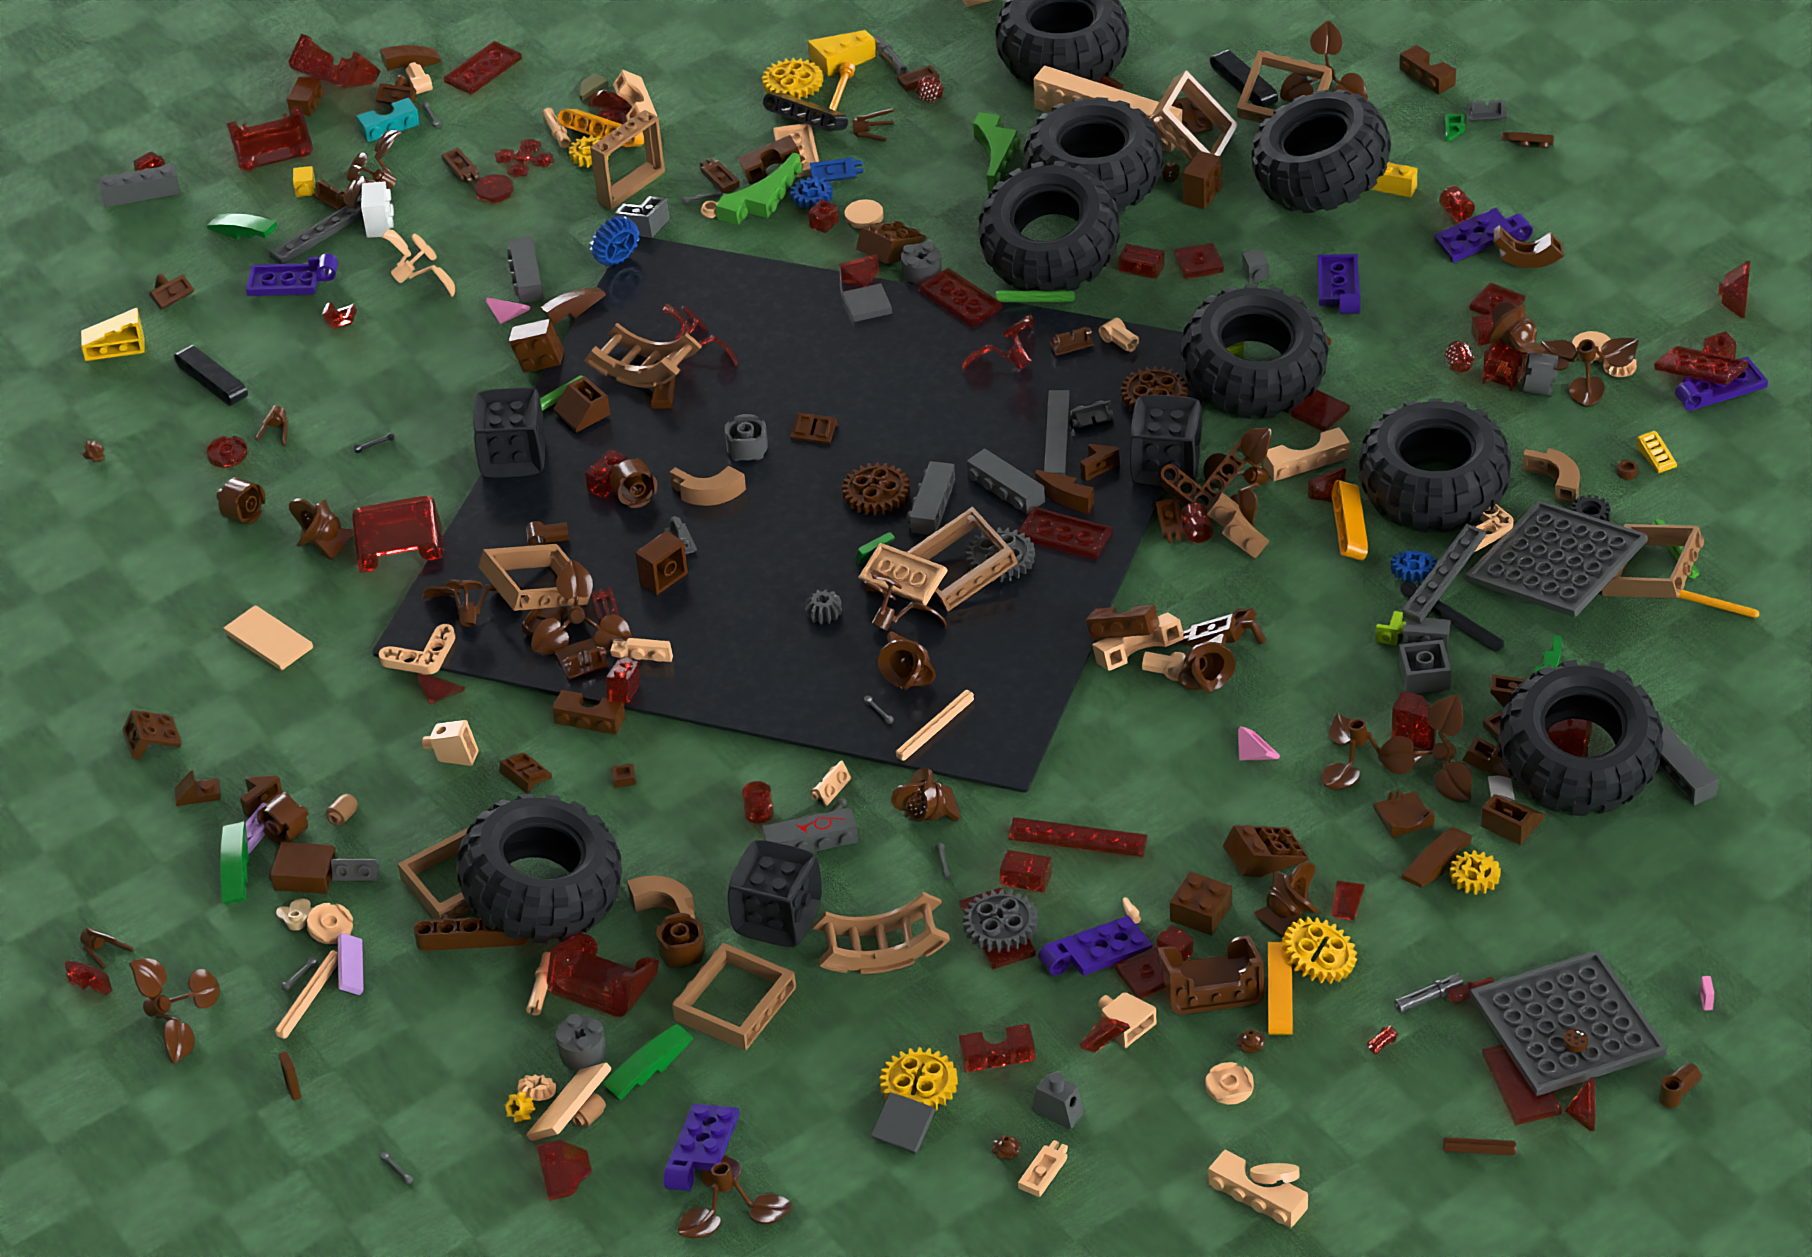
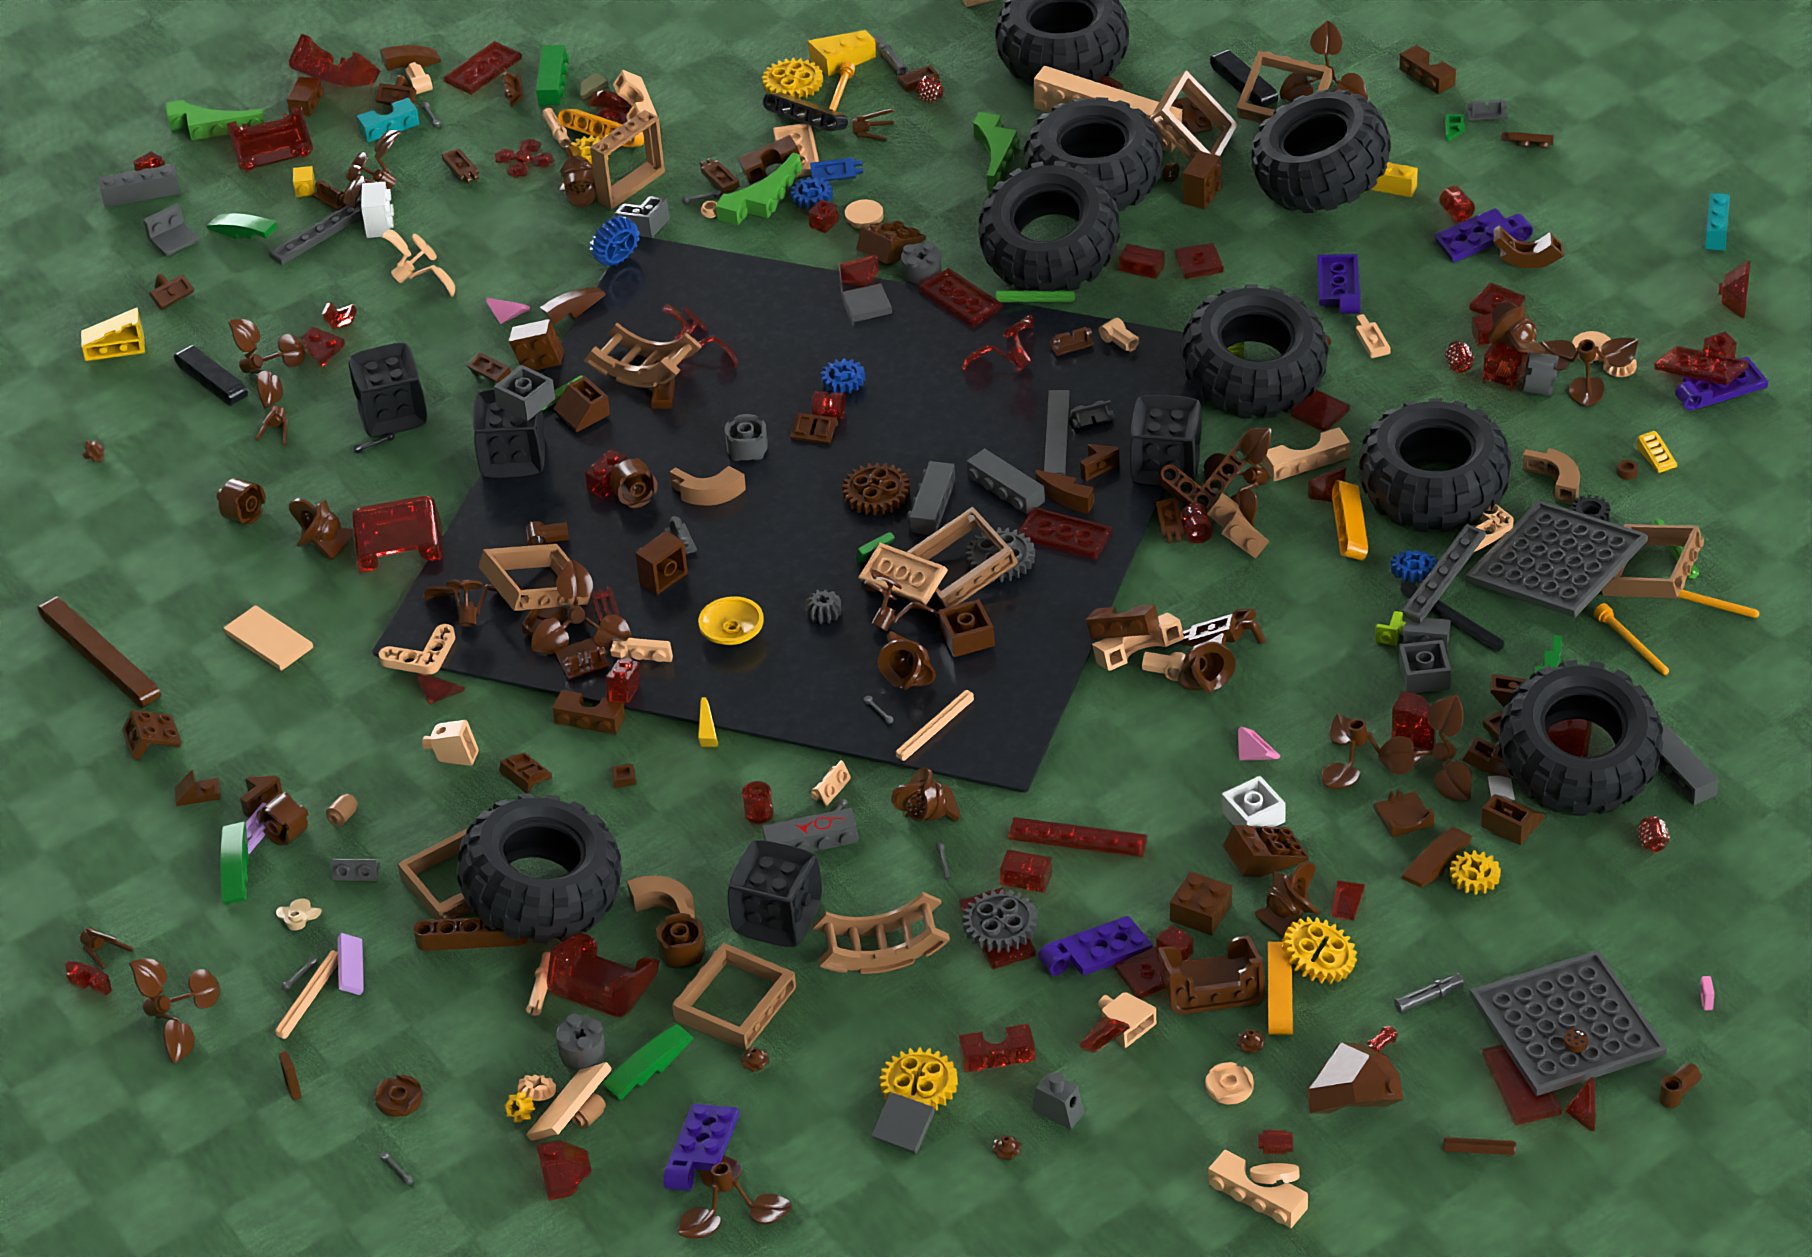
clear red tile [206,436,248,468] -> none
dark purple hinge [246,254,338,296] -> none
reddish brown brick [269,842,337,894] -> none
light nougat tile [307,903,353,944] -> none
clear red tile [475,174,514,203] -> none
dark grey brick [506,236,544,303] -> none
light nougat hinge [1018,1140,1068,1197] -> none
reddish brown gear [1121,366,1188,411] -> none
light nougat piece [1122,897,1141,924] -> none
dark grey brick [1242,249,1269,283] -> none
clear red axle [1449,977,1495,1003] -> none
none -> reddish brown beam [37,596,161,708]
none -> dark grey bracket [143,204,199,256]
none -> bright green arch [166,100,266,141]
none -> reddish brown plant [228,319,305,408]
none -> clear red wing [301,327,345,366]
none -> black piece [349,343,427,436]
none -> reddish brown tile [375,1075,423,1117]
none -> reddish brown hinge [467,352,511,383]
none -> dark grey brick [494,365,555,421]
none -> reddish brown hinge [502,72,524,107]
none -> green brick [536,45,570,105]
none -> reddish brown helmet [558,144,596,207]
none -> yellow dish [698,597,764,645]
none -> yellow slope [698,697,718,747]
none -> reddish brown plant [740,1047,769,1072]
none -> clear red wheel [812,391,846,419]
none -> blue gear [821,358,865,394]
none -> reddish brown brick [938,599,995,657]
none -> white brick [1222,776,1285,827]
none -> clear red brick [1258,1129,1293,1154]
none -> reddish brown brick [1307,1042,1403,1114]
none -> light nougat hinge [1355,314,1390,358]
none -> light orange piece [1593,603,1669,675]
none -> clear red head [1637,816,1670,852]
none -> teal arch [1705,193,1730,251]

